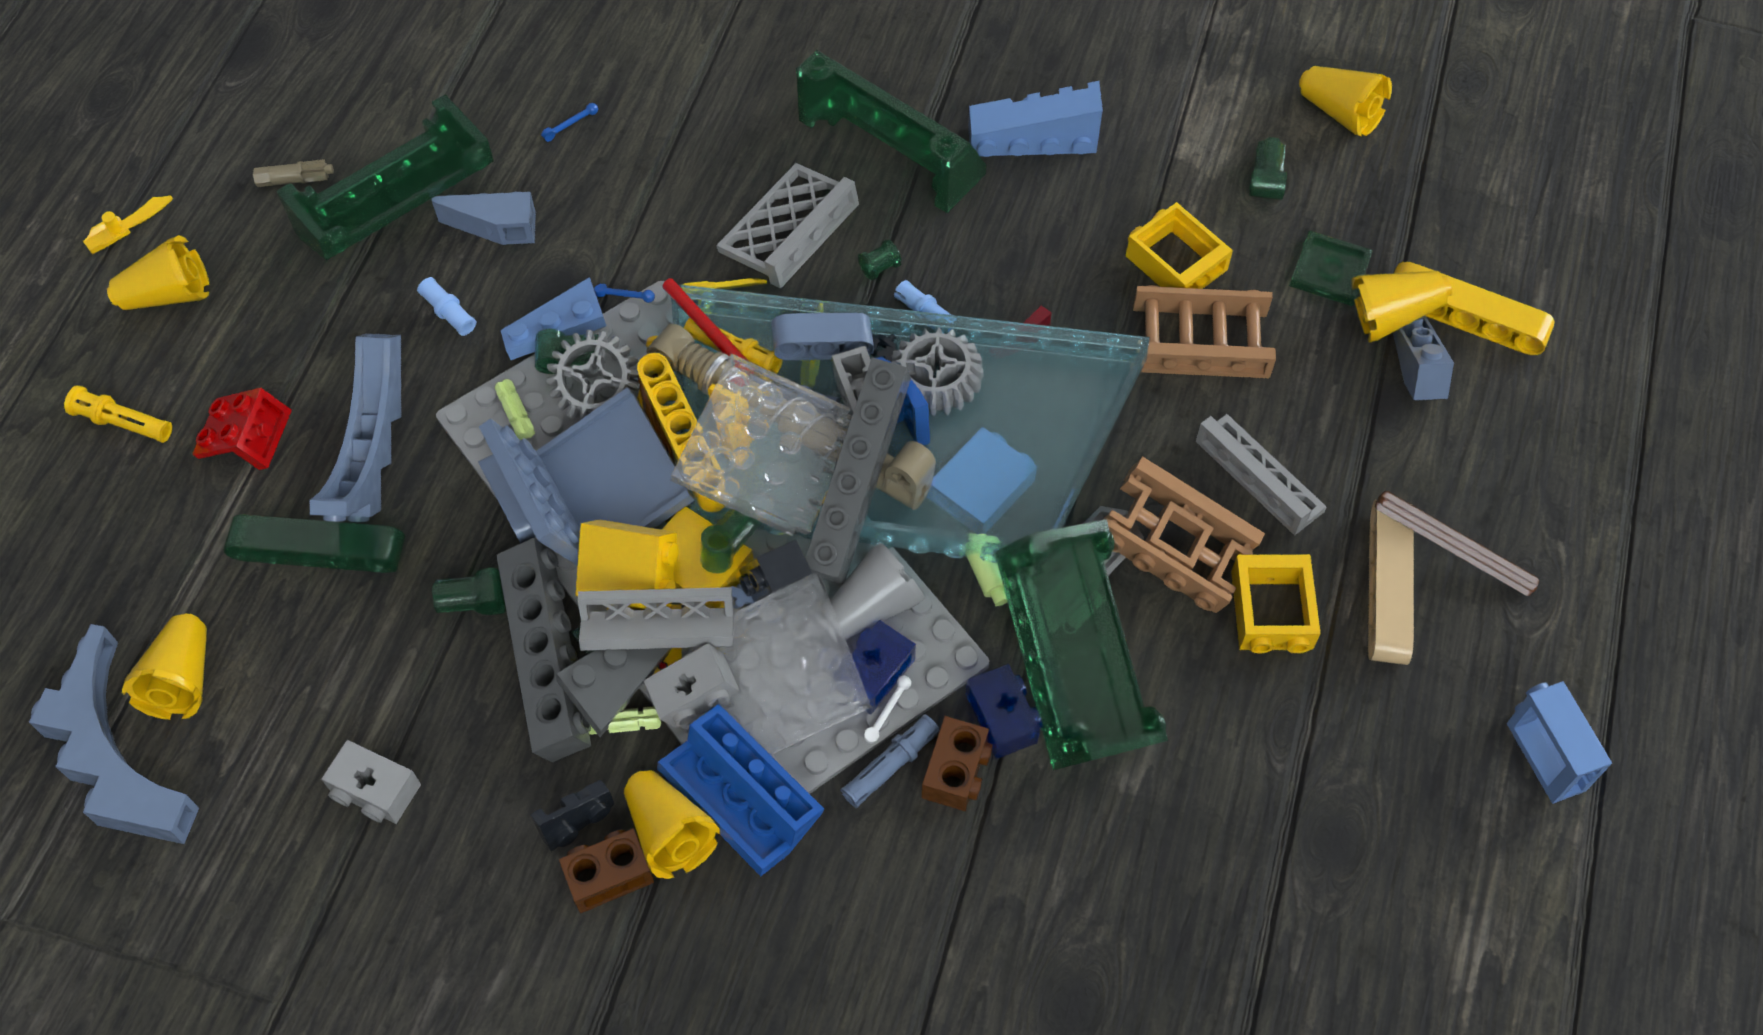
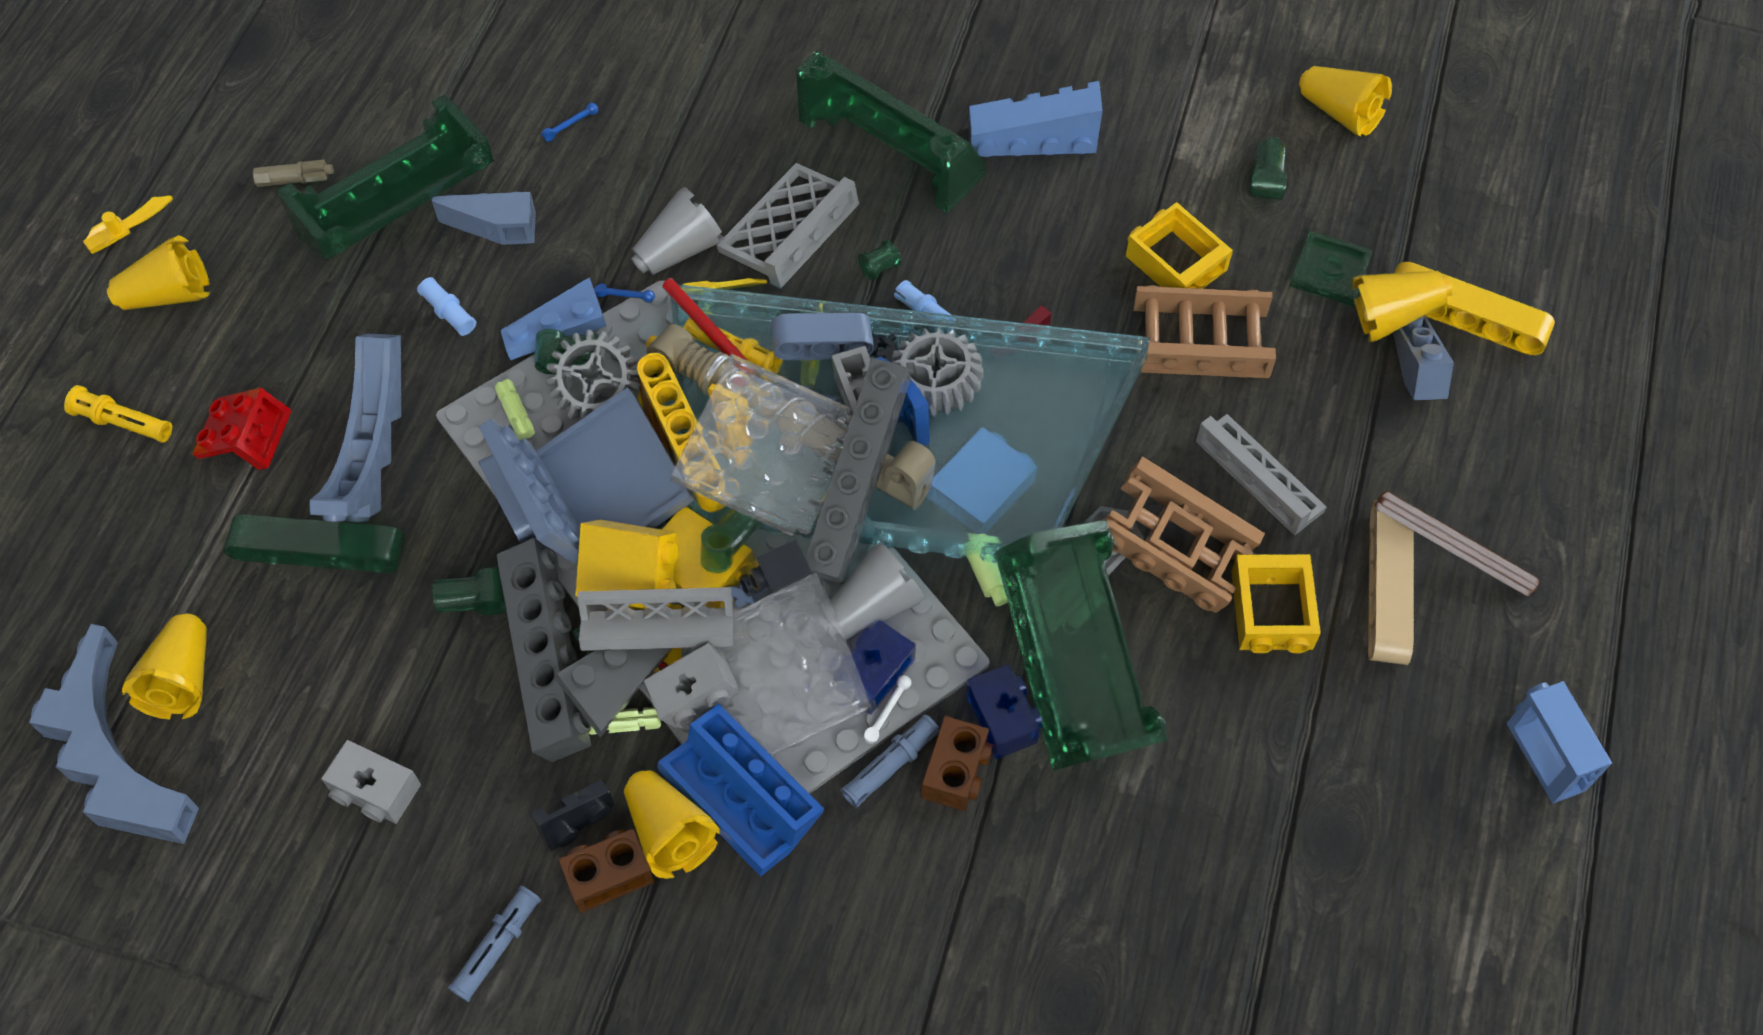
none -> sand blue pin [447,886,541,1002]
none -> light grey cone [631,187,724,275]

